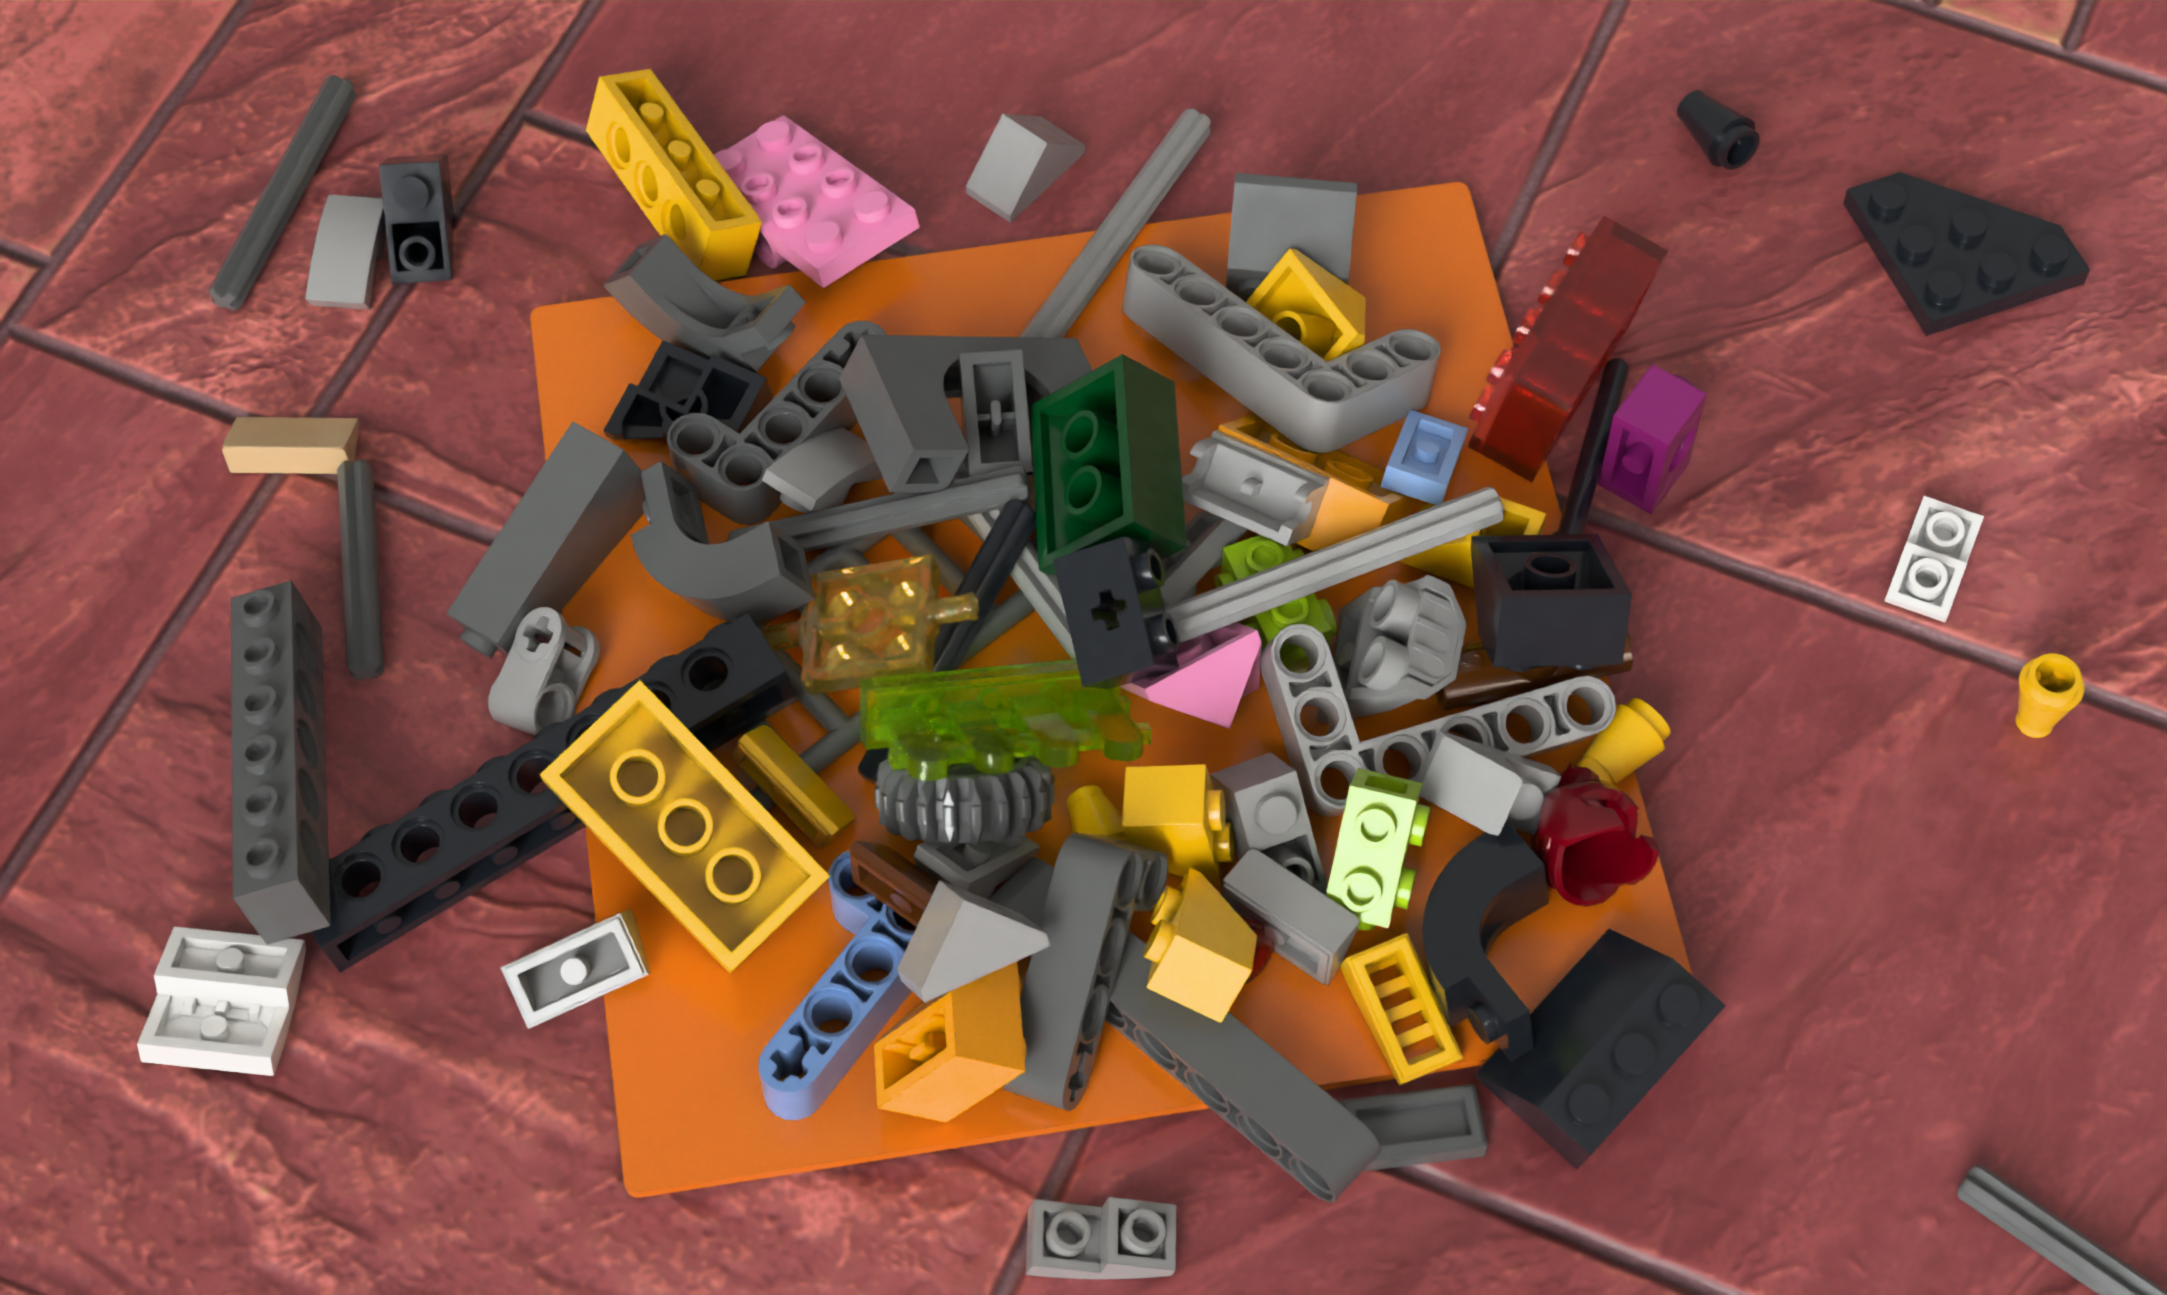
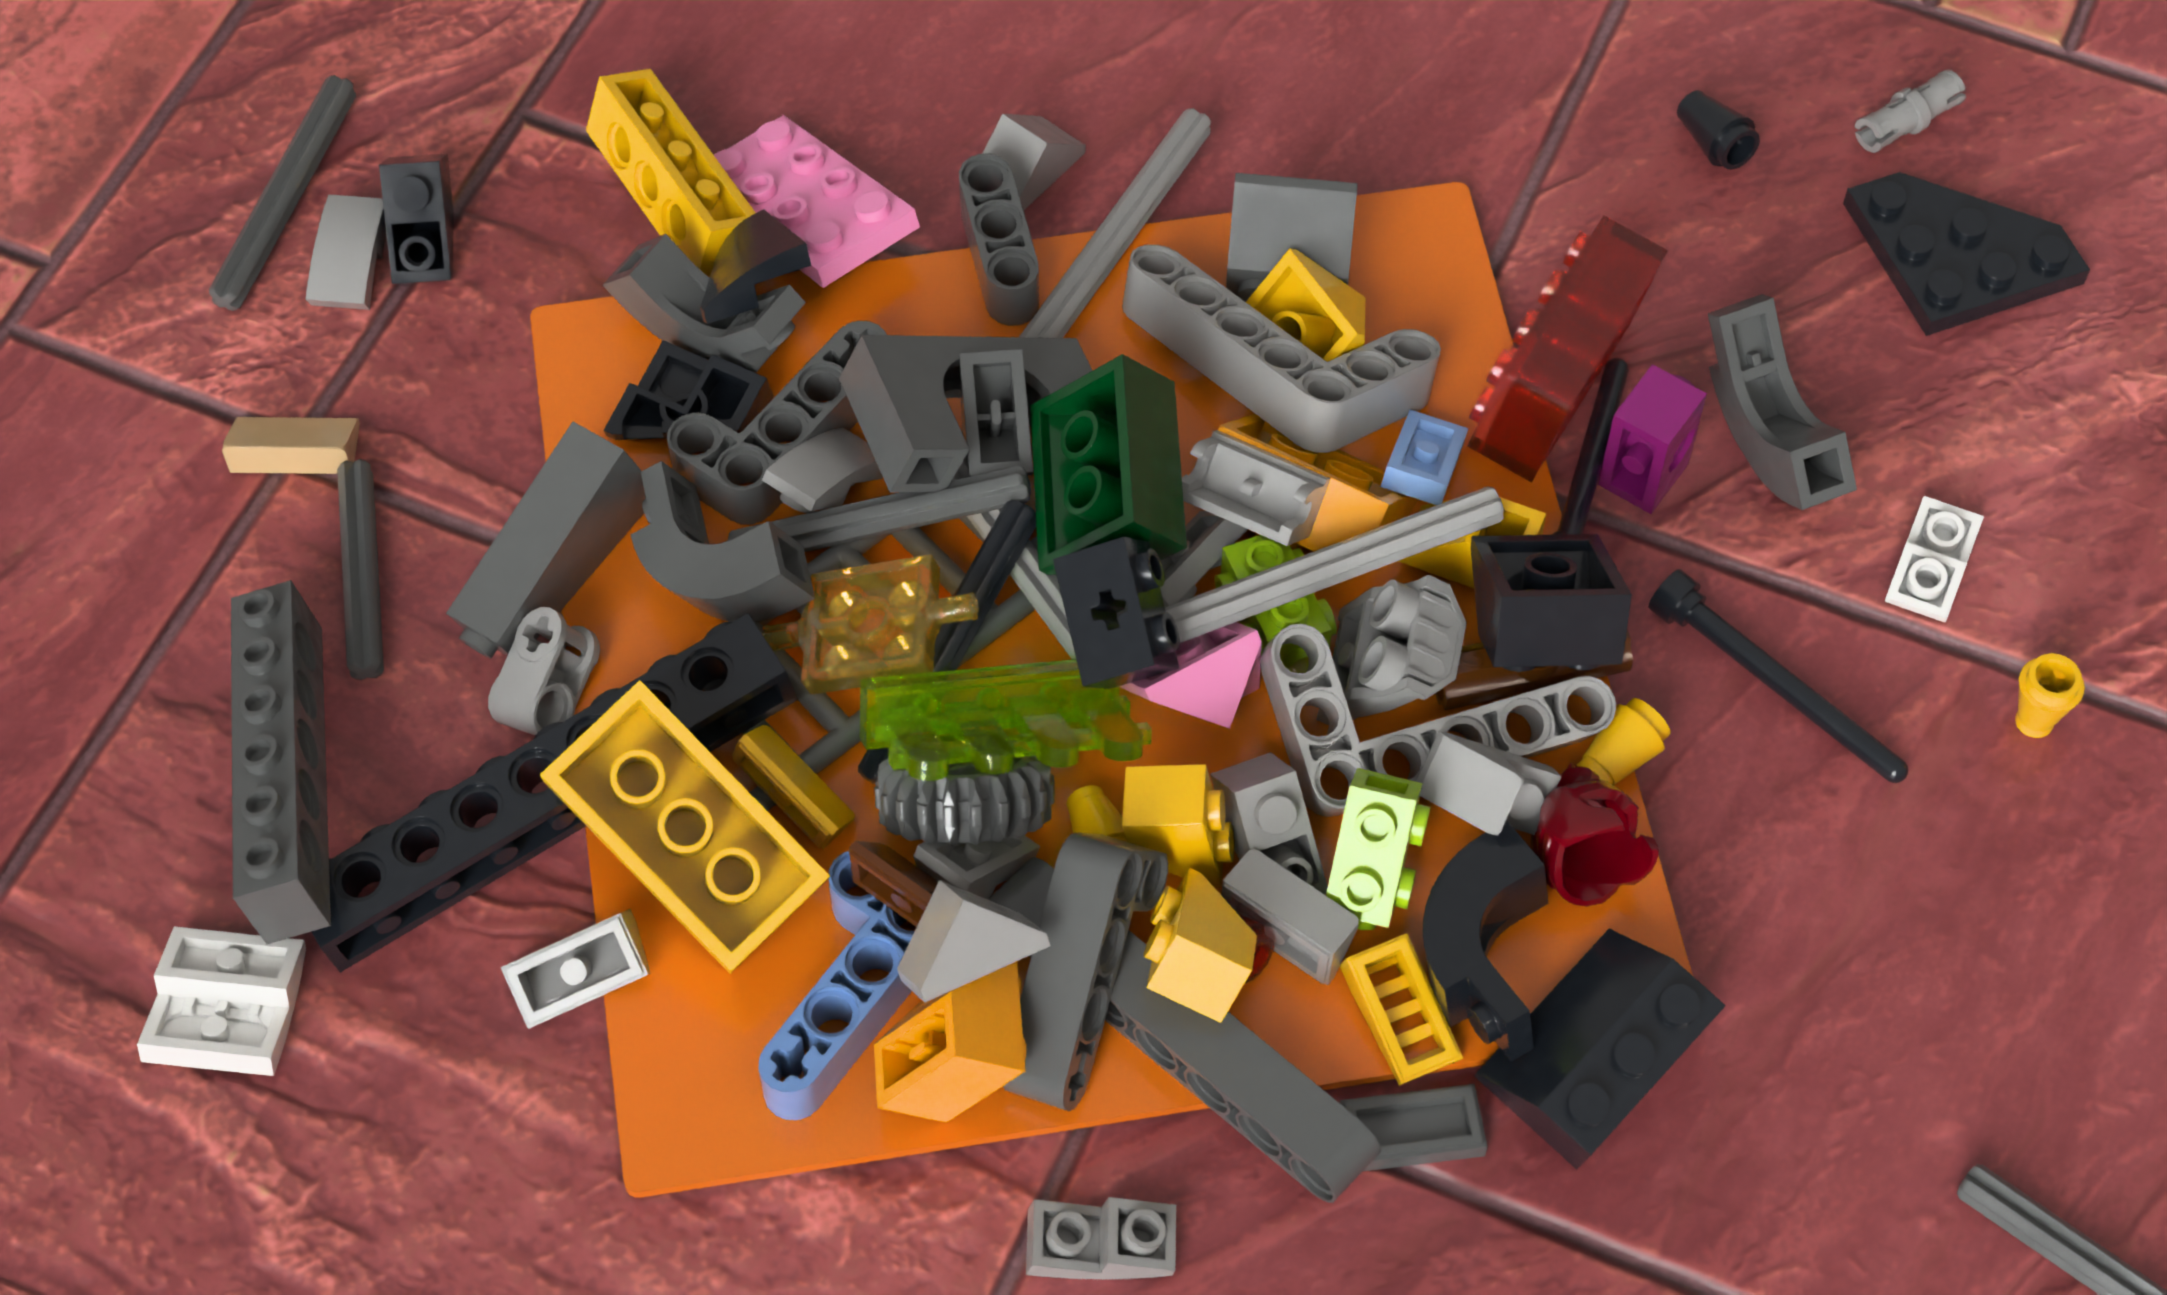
none -> black slope [700,209,811,324]
none -> dark grey beam [959,153,1040,326]
none -> black piece [1648,569,1908,783]
none -> dark grey arch [1708,294,1857,510]
none -> light grey pin [1855,70,1966,153]

